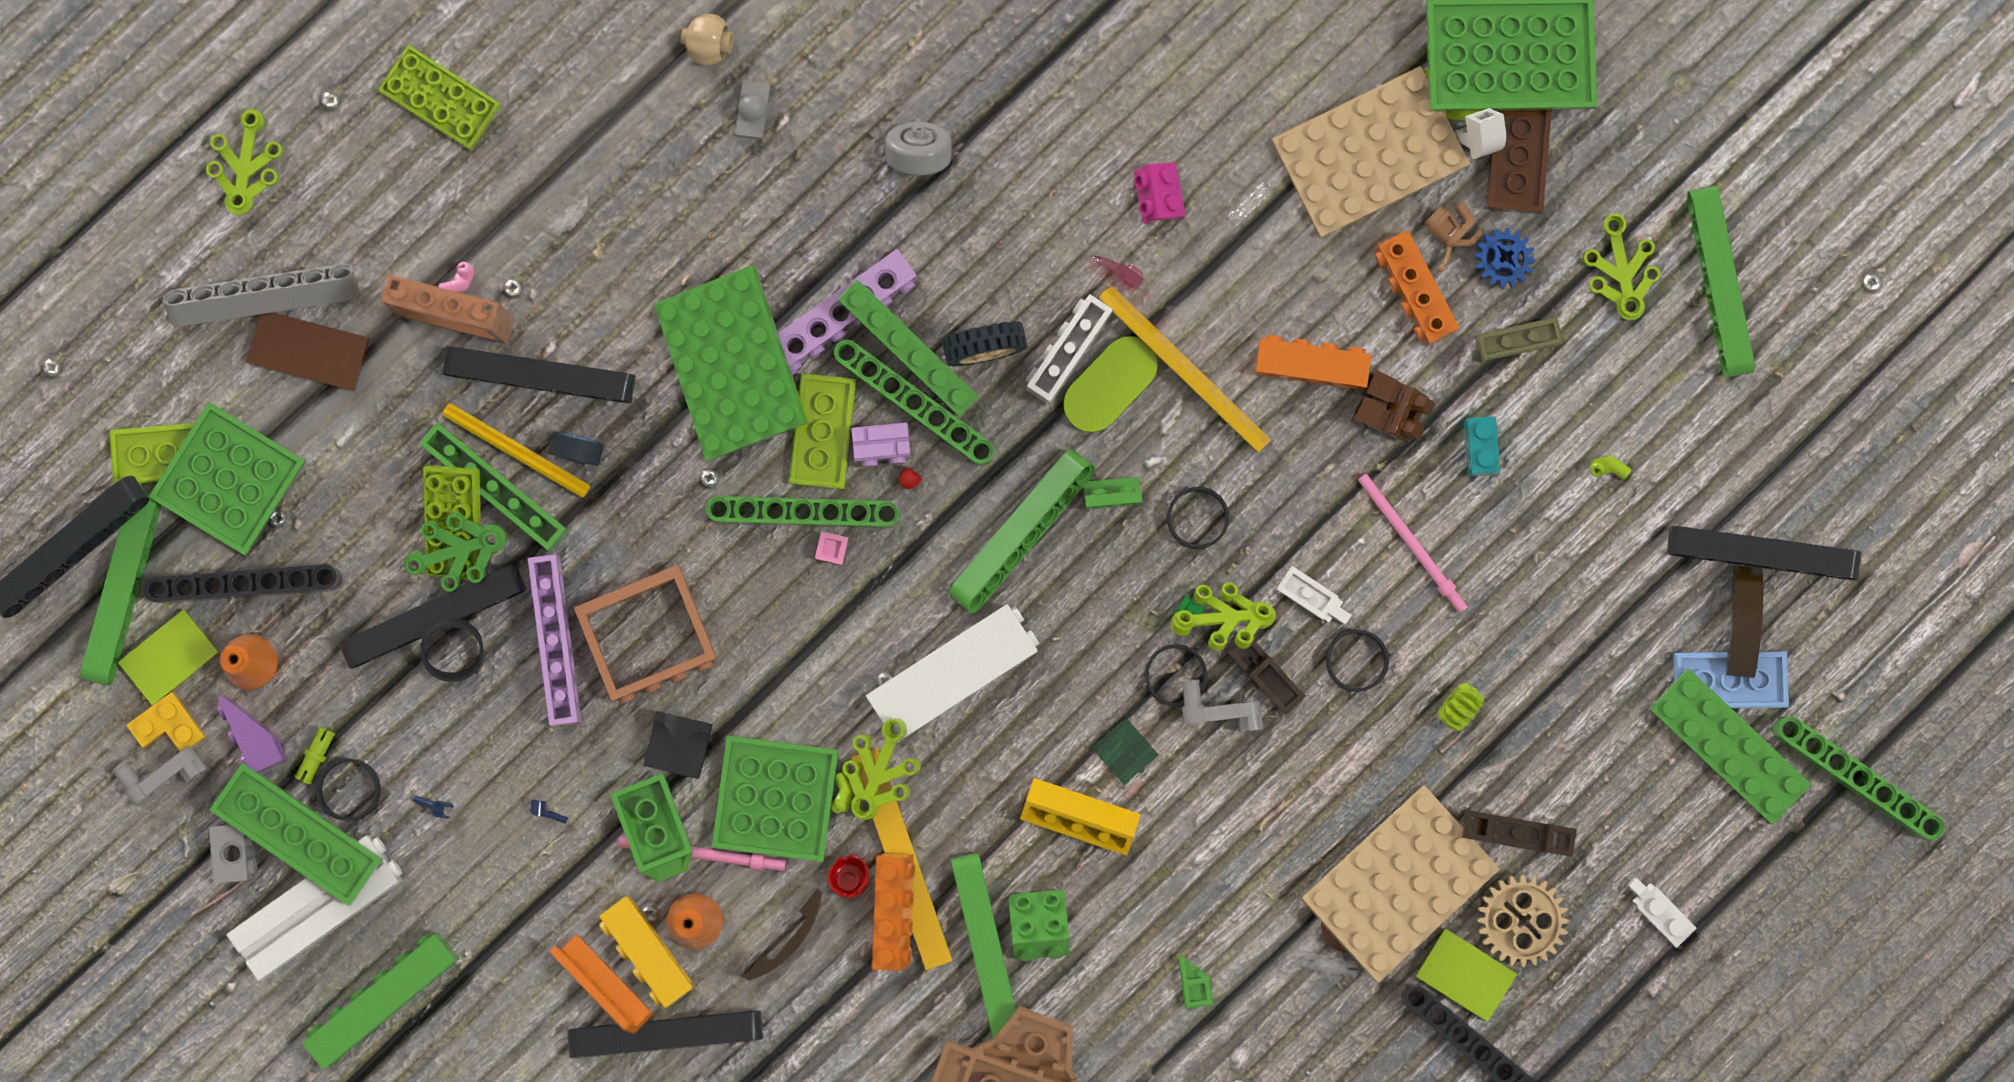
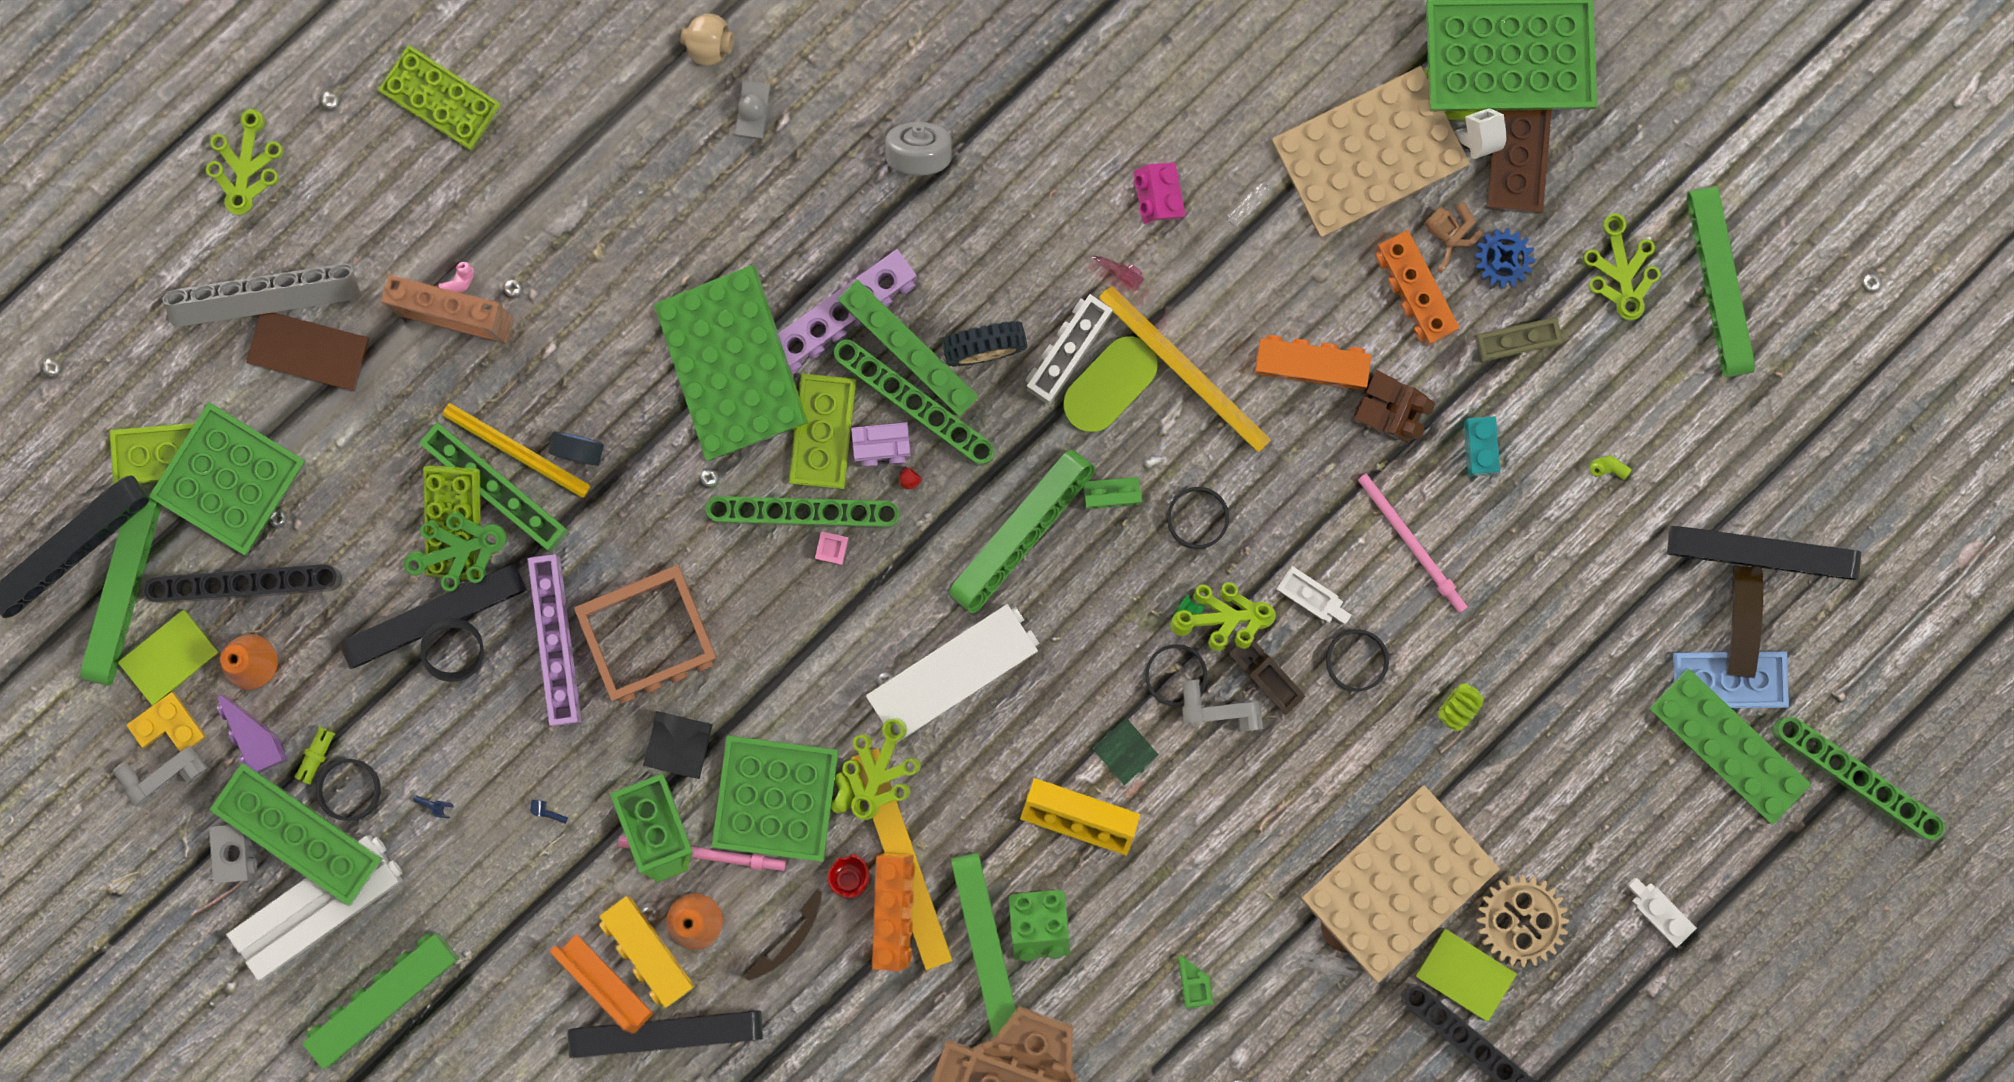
black beam [442,346,636,404] -> none
dark brown slope [1462,810,1577,857] -> none

